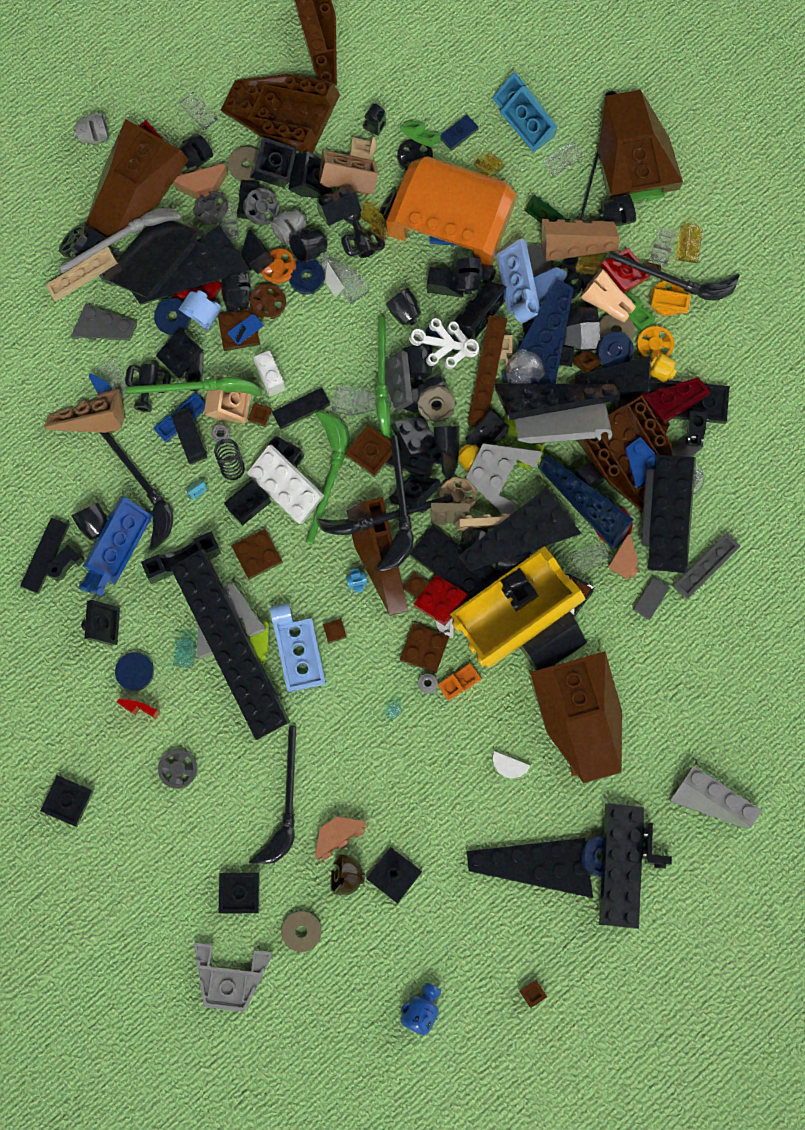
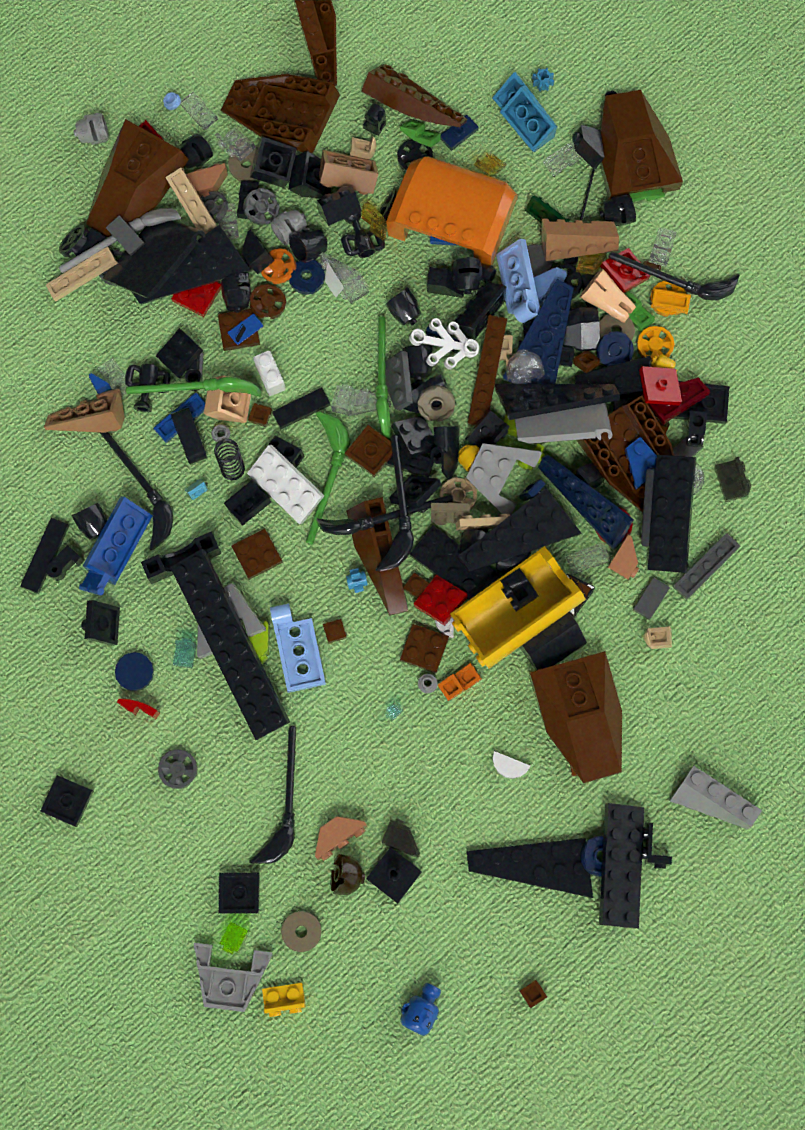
dark grey wing [71,304,137,341] -> none
dark blue tile [154,298,191,335] -> none
light blue cylinder [179,290,222,331] -> none
clear yellow slope [676,223,703,263] -> none
none -> dark grey tile [106,215,144,256]
none -> light blue plate [163,92,181,110]
none -> tan plate [166,168,217,234]
none -> clear bracket [215,127,257,162]
none -> clear neon green brick [219,922,250,955]
none -> yellow bracket [262,983,306,1017]
none -> reddish brown wedge [362,64,468,127]
none -> clear smoke slope [382,819,420,859]
none -> dark blue plate [519,479,545,502]
none -> dark azure gear [532,68,554,91]
none -> black slope [572,125,605,169]
none -> plate [639,366,682,405]
none -> tan plate [643,626,672,649]
none -> clear smoke bracket [714,456,751,502]

